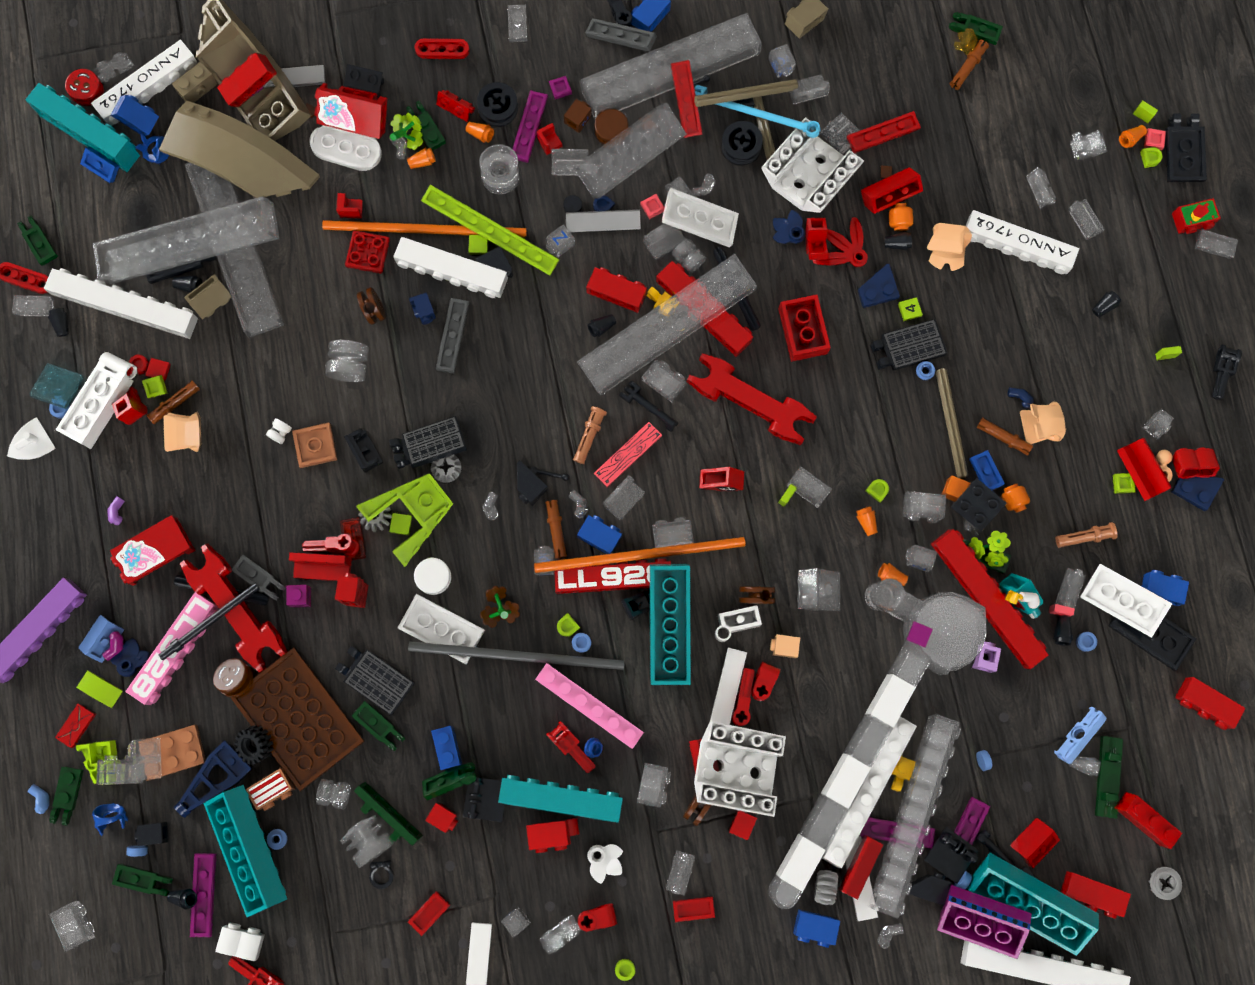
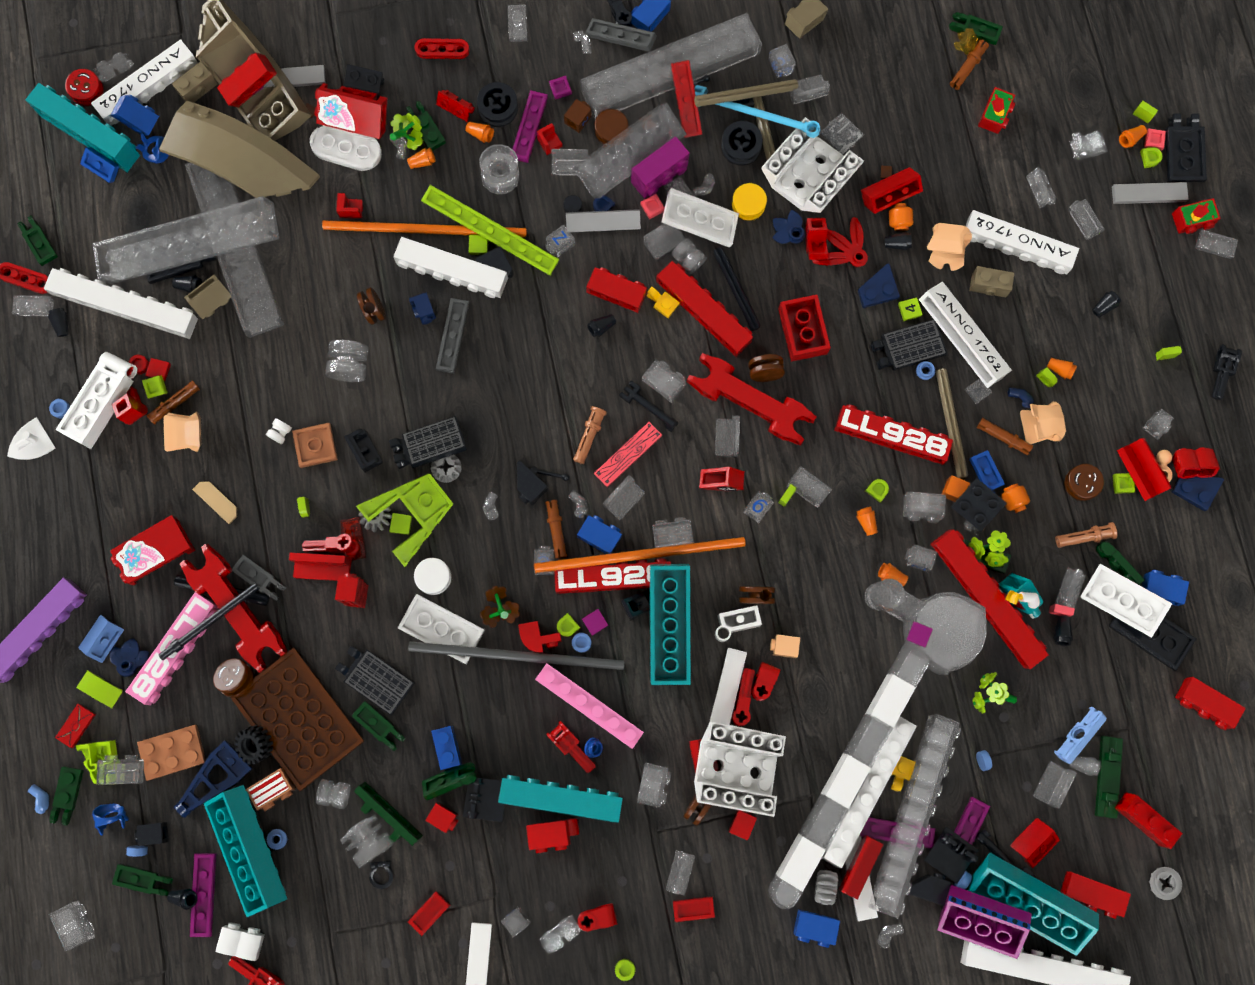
clear light blue tile [29,363,84,409] -> none
magenta arm [102,631,123,661] -> none
medium lavender arm [107,496,125,525] -> none
clear brick [128,738,162,781] -> none
magenta brick [286,585,311,608] -> none
red tile [345,230,390,274] -> none
clear brick [577,254,757,396] -> none
white plate [587,844,623,884] -> none
clear slope [797,568,840,611] -> none
red tile [847,111,921,153] -> none
lavender brick [972,642,1001,673] -> none
medium blue tile [1076,632,1097,652] -> none
none -> tan piece [192,482,237,524]
none -> lime tile [297,497,310,518]
none -> red brick [518,621,562,653]
none -> clear arm [573,30,592,54]
none -> magenta tile [582,609,608,636]
none -> magenta brick [631,136,690,199]
none -> clear panel [715,416,740,457]
none -> yellow head [732,183,767,220]
none -> clear brick [744,491,774,523]
none -> reddish brown head [749,354,785,382]
none -> red brick [834,405,953,465]
none -> white brick [919,282,1012,388]
none -> clear tile [965,378,992,404]
none -> dark tan brick [969,266,1014,297]
none -> lime plant [973,672,1017,713]
none -> brick [978,87,1016,134]
none -> clear panel [1033,762,1077,809]
none -> lime tile [1036,367,1058,387]
none -> orange cone [1047,357,1077,380]
none -> reddish brown head [1064,464,1104,501]
none -> dark green hinge [1096,541,1144,585]
none -> light grey tile [1112,182,1189,204]

